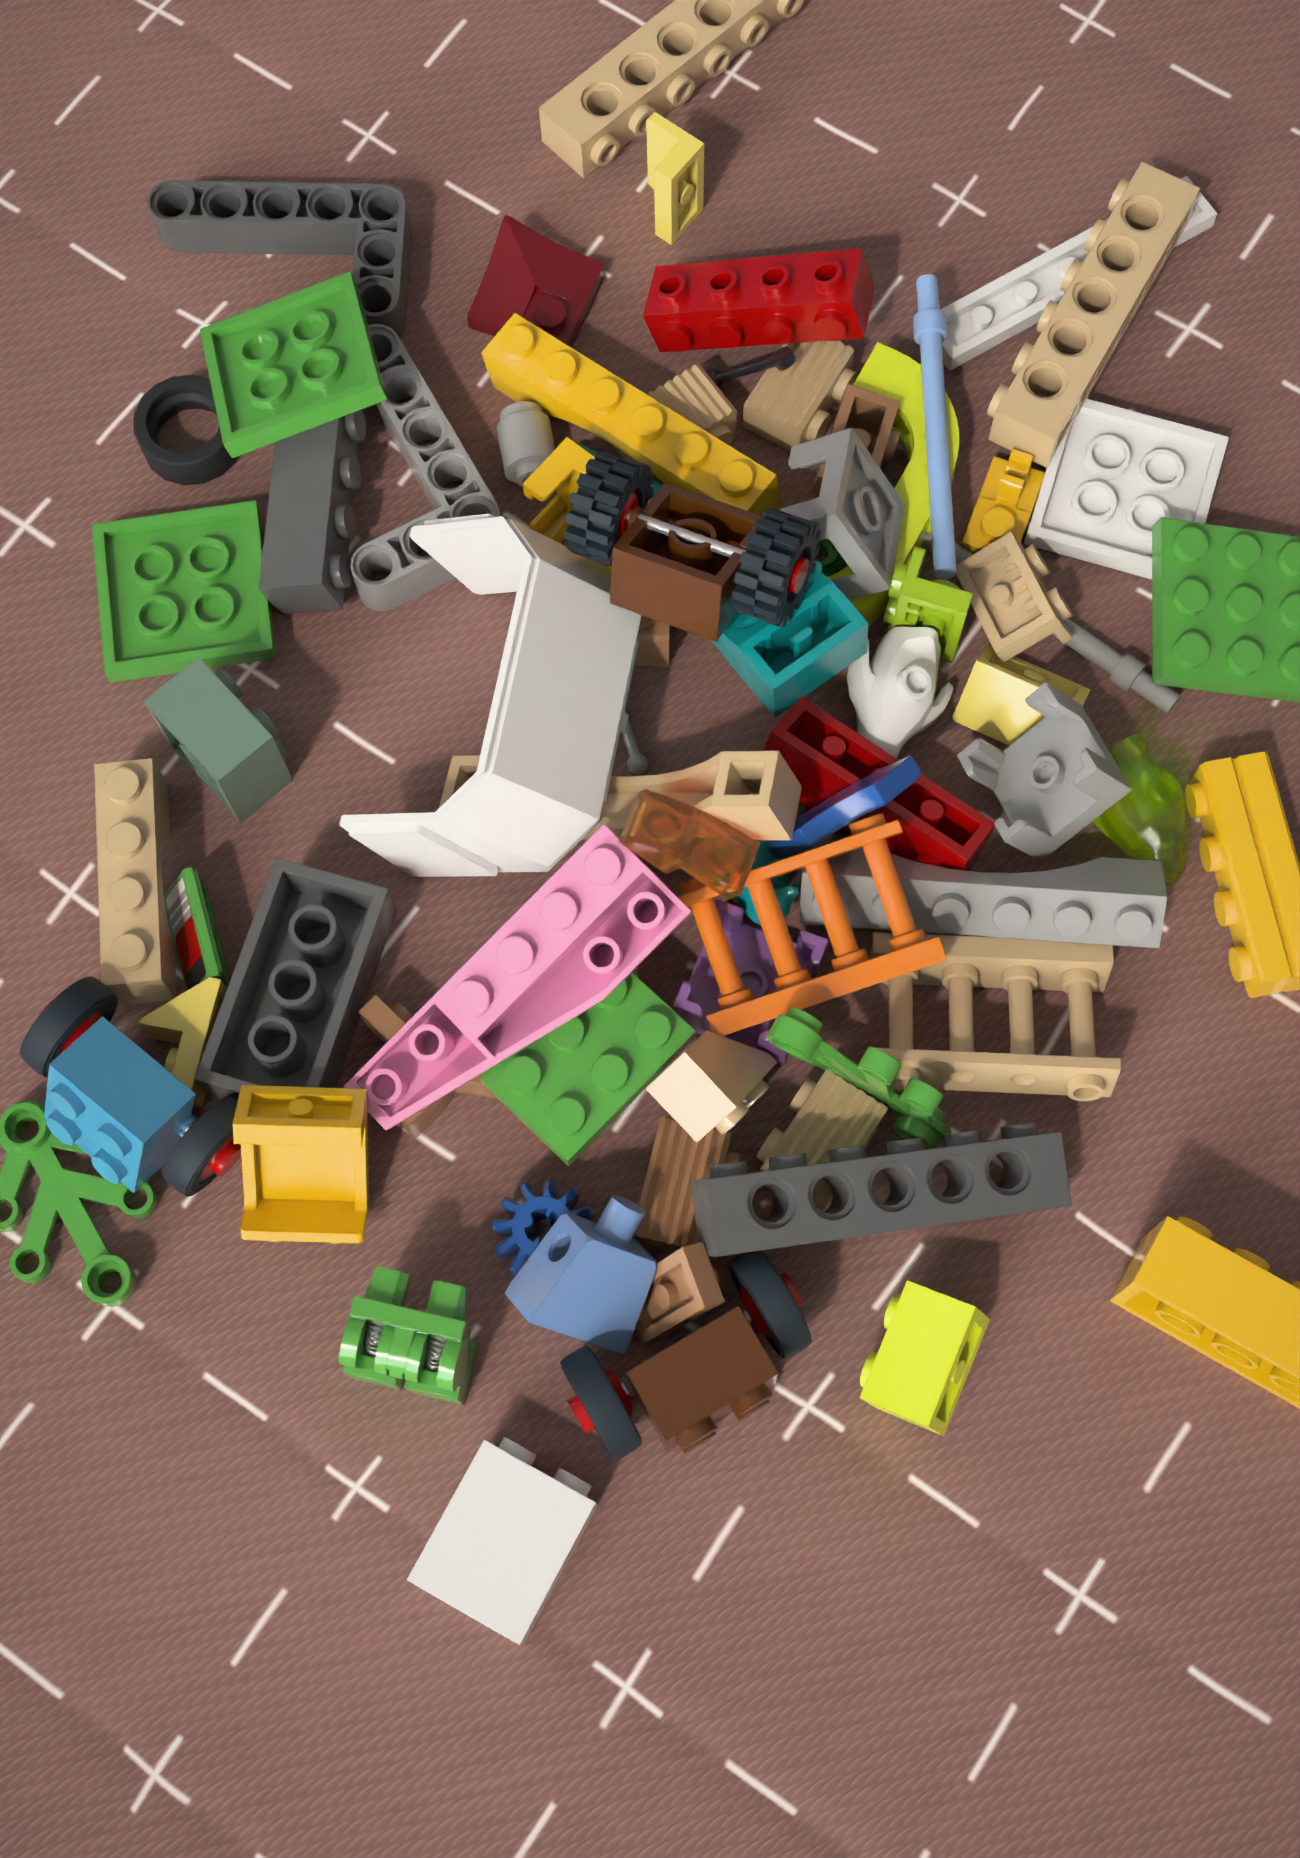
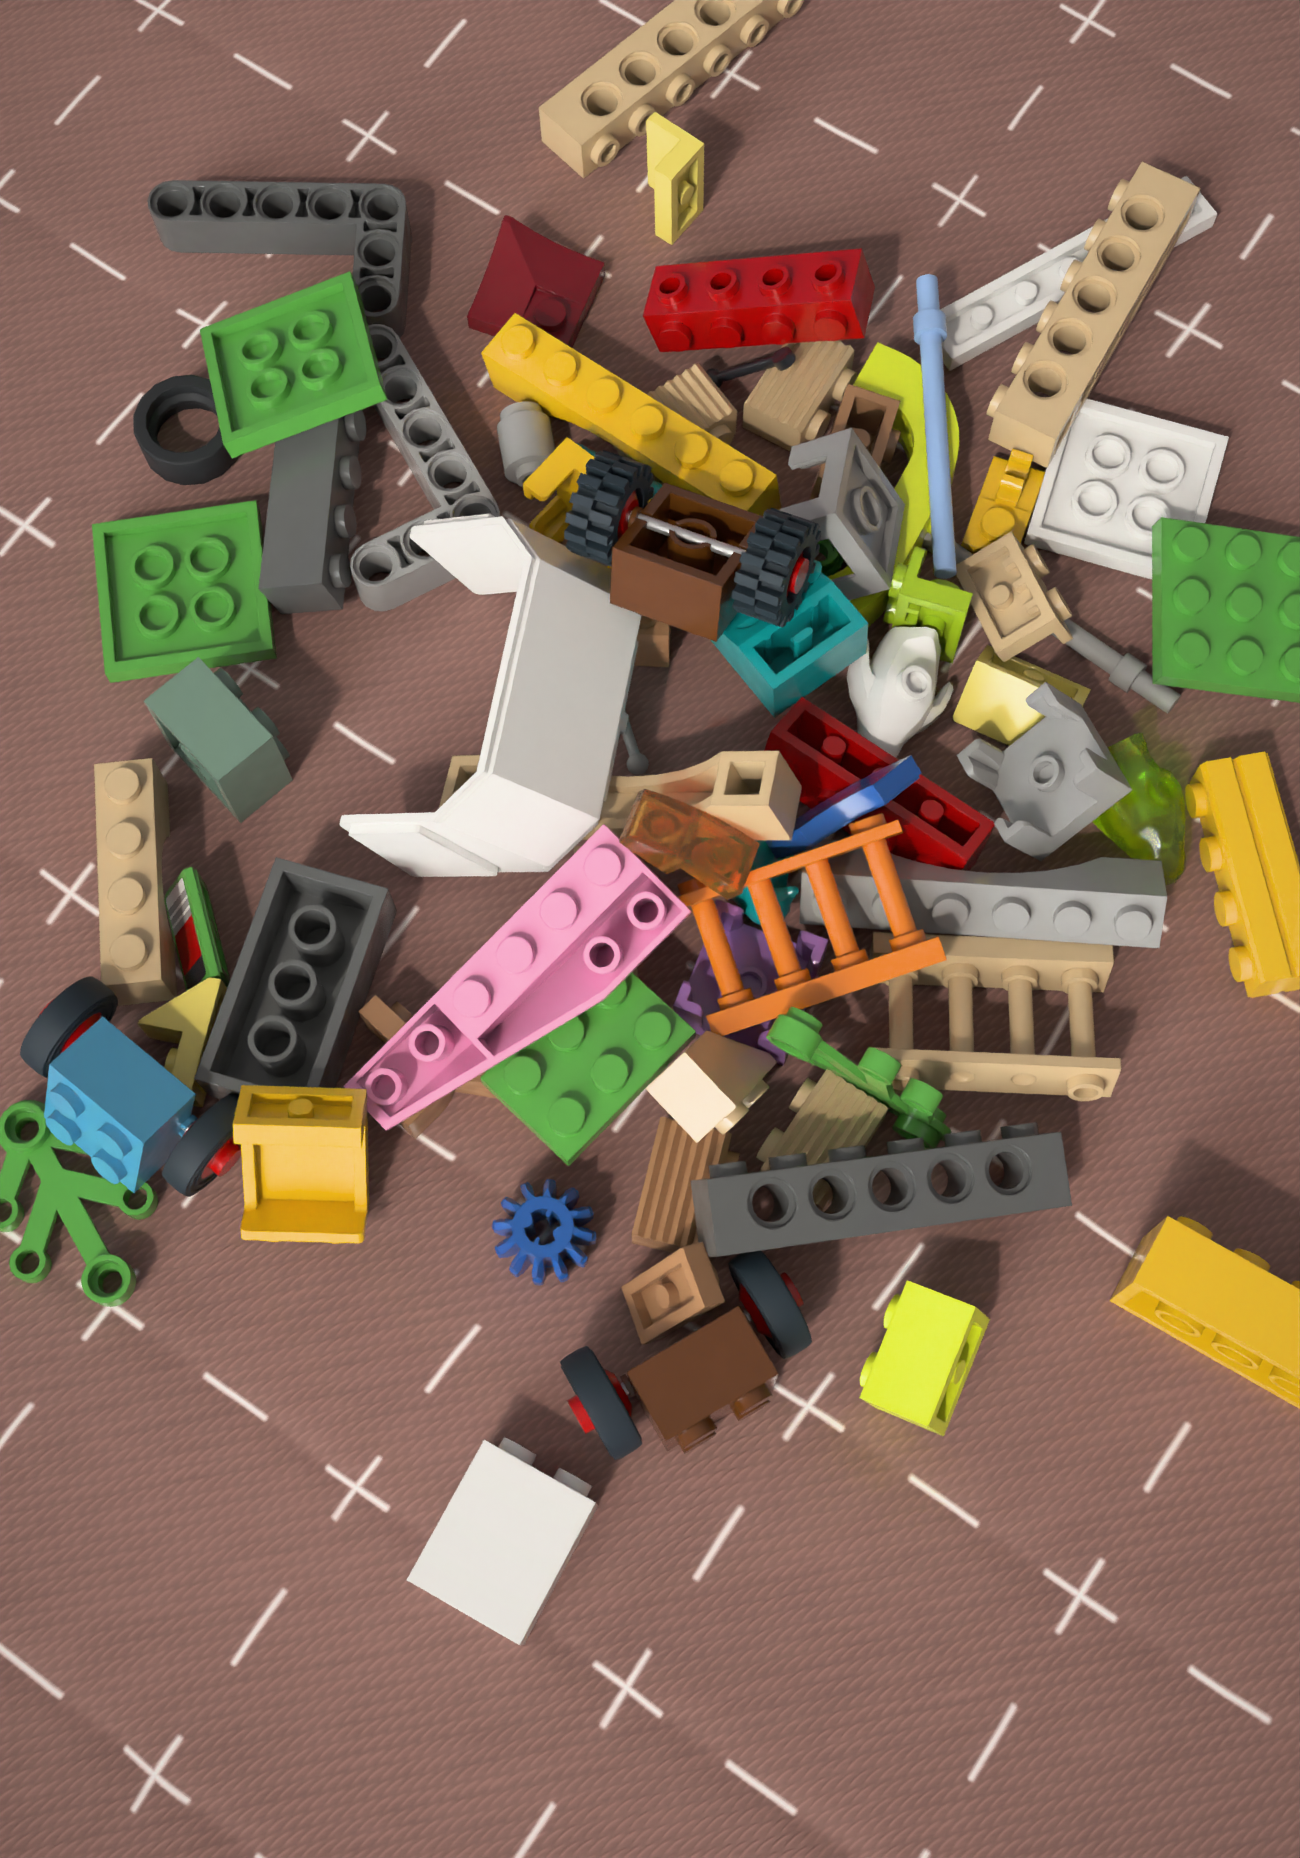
bright green hips [339,1266,480,1405] -> none
medium blue torso [505,1195,657,1354] -> none

